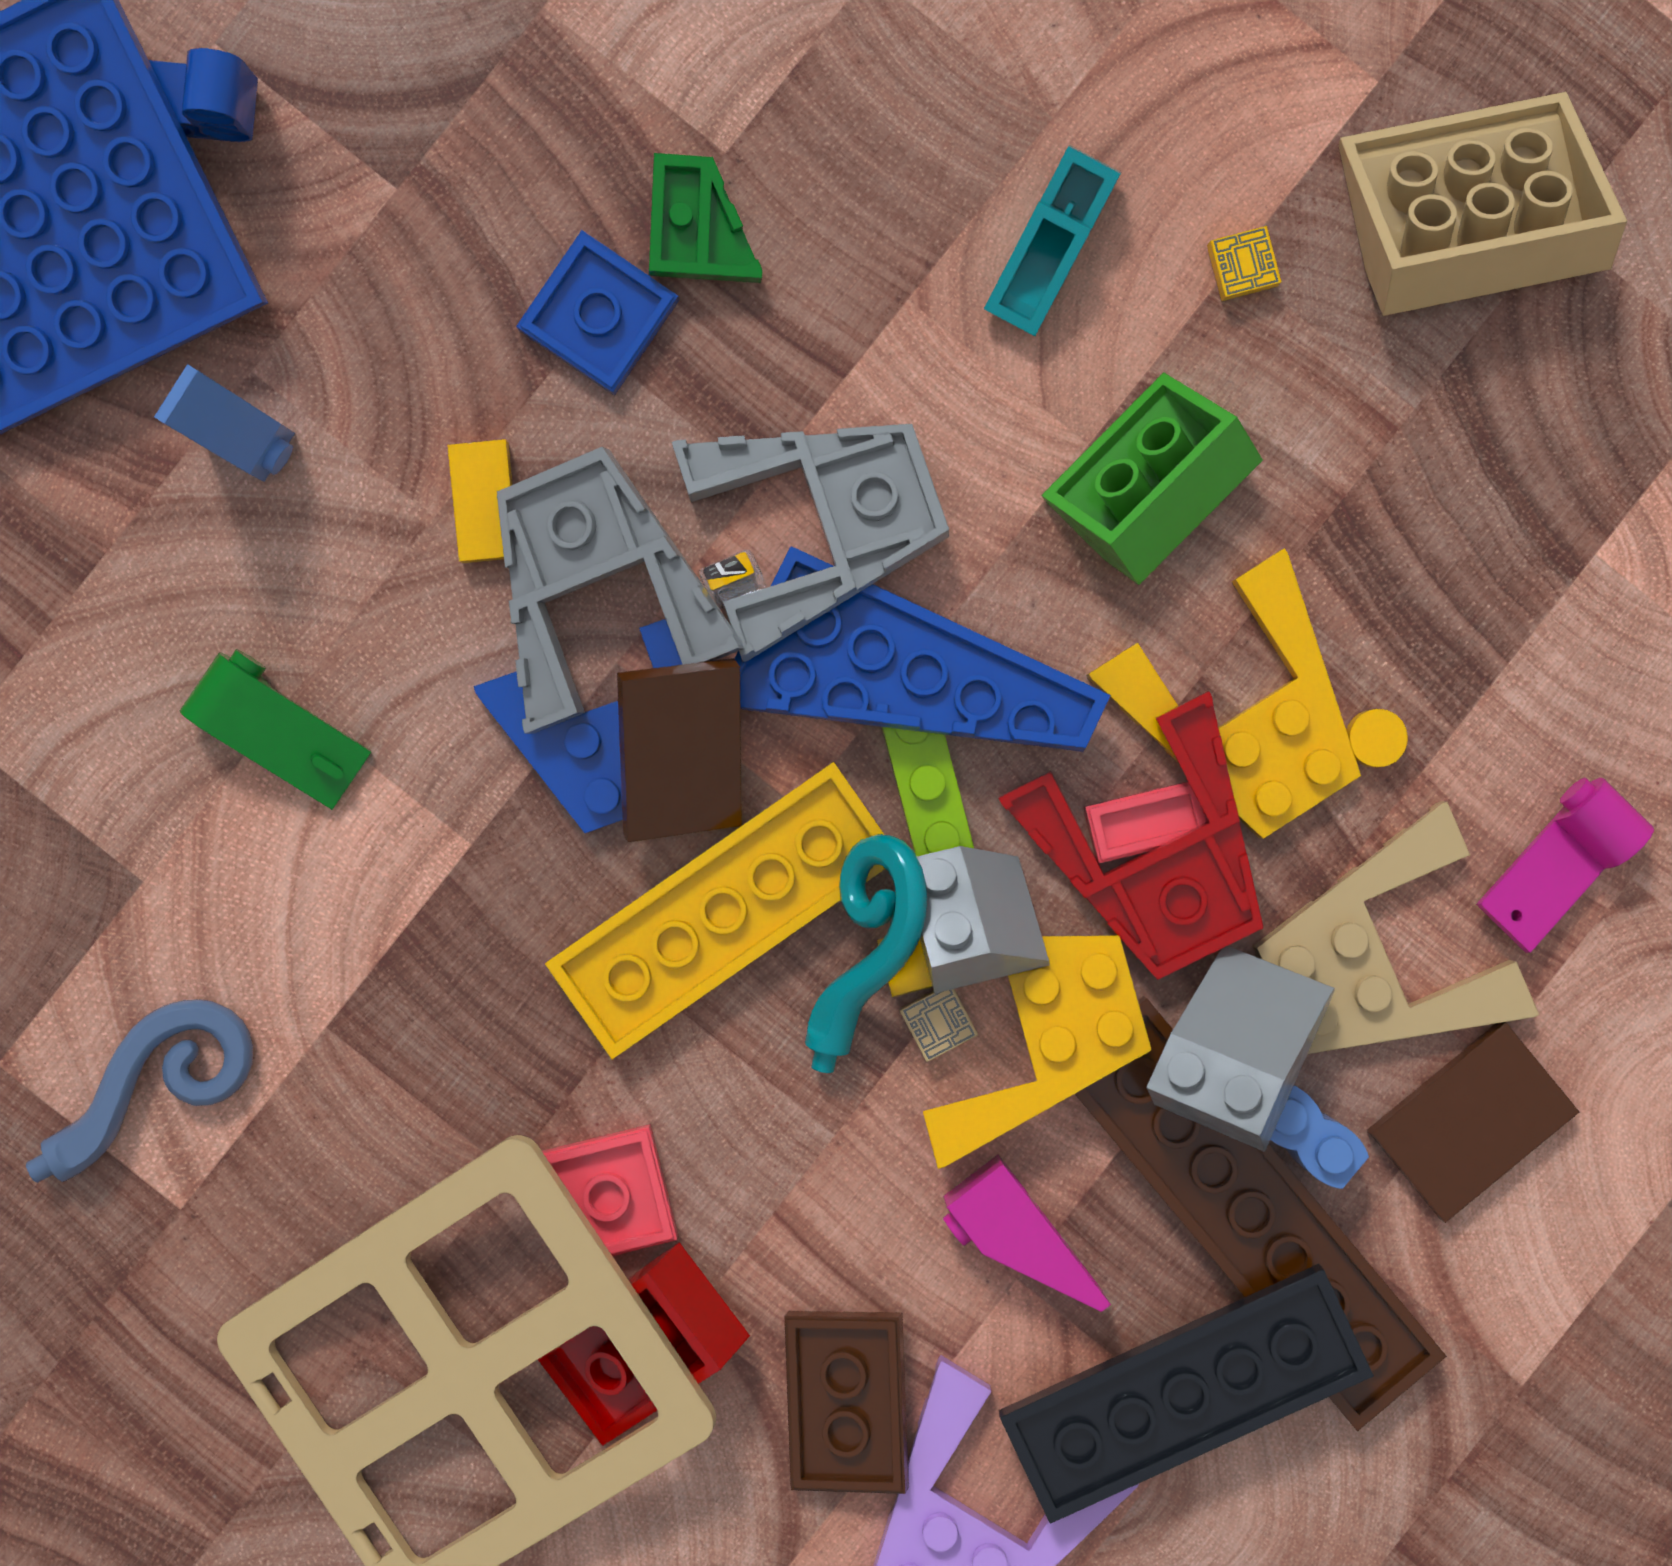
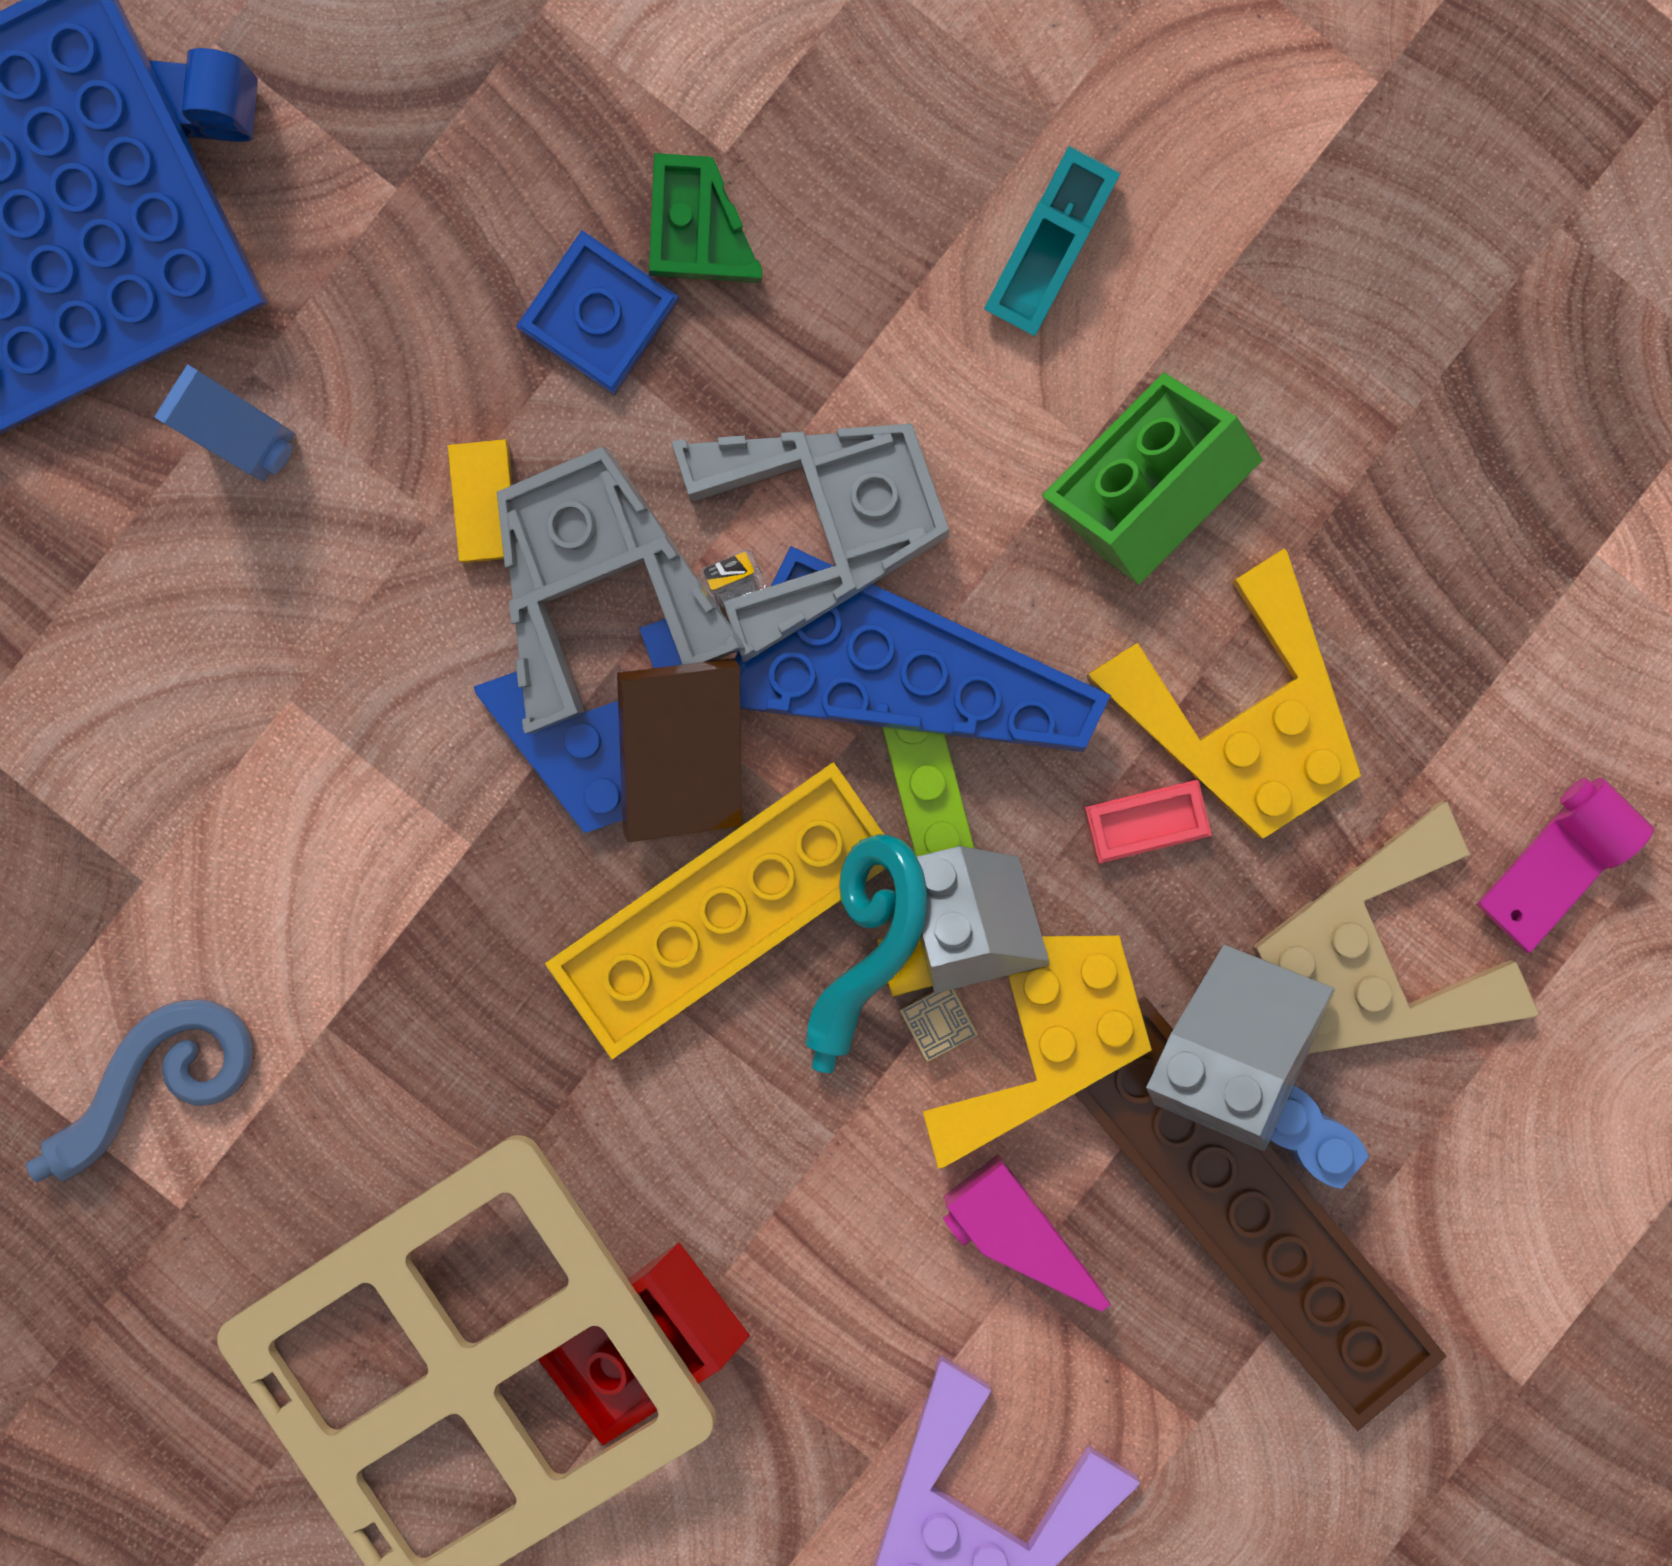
green door [179,649,371,810] -> none
coral tile [542,1124,678,1256] -> none
reddish brown tile [784,1311,909,1494] -> none
red wing [998,691,1264,980] -> none
black plate [999,1264,1374,1524] -> none
yellow tile [1207,226,1281,301] -> none
tan slope [1339,92,1627,316] -> none
yellow tile [1346,709,1408,767] -> none
reddish brown tile [1367,1022,1579,1223] -> none

